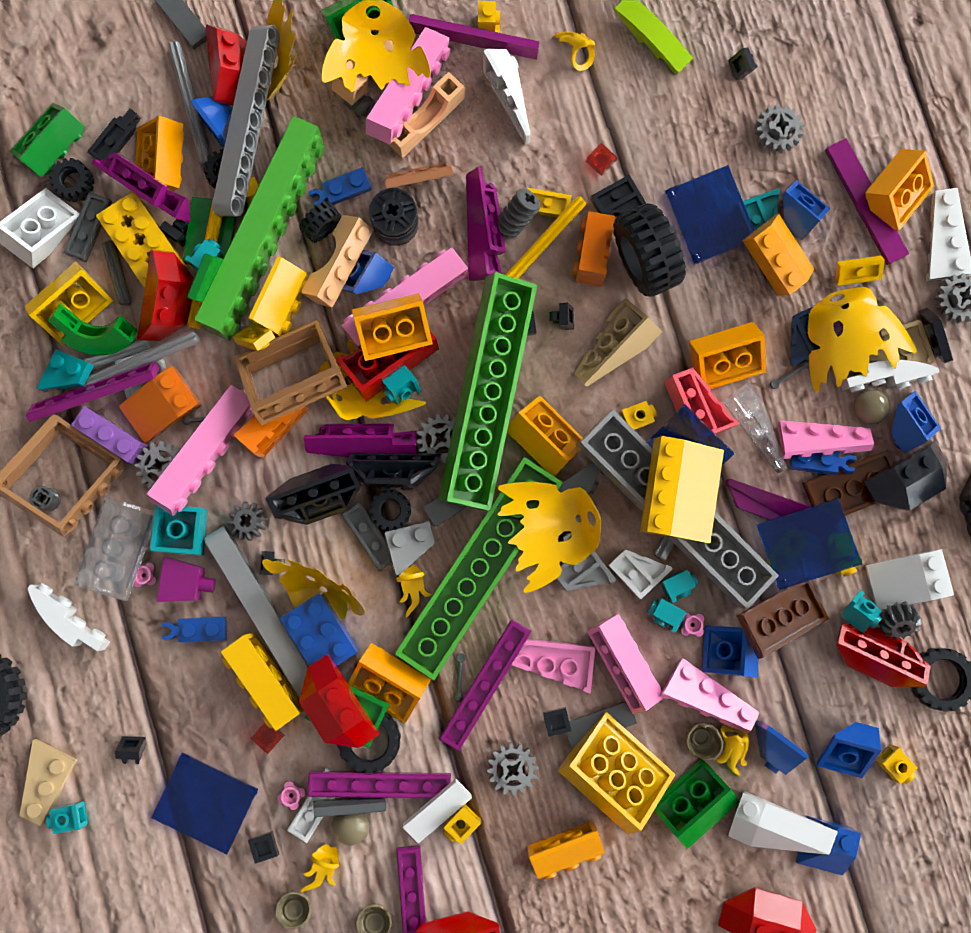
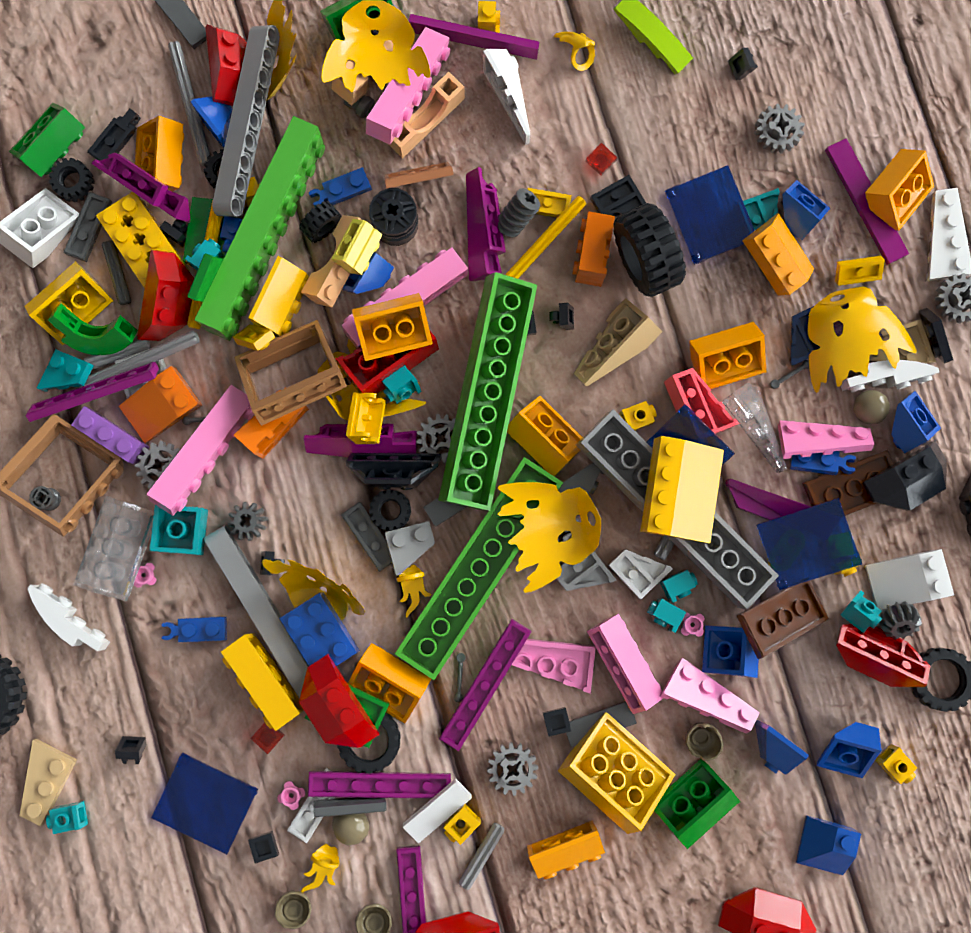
magenta torso [157,557,216,602] -> none
black wedge [265,464,361,525] -> none
yellow piece [715,725,749,776] -> none
white wedge [728,791,838,855] -> none
none -> blue plate [220,216,243,255]
none -> light yellow brick [332,219,382,275]
none -> yellow hinge [346,392,386,444]
none -> light grey axle [459,823,504,890]

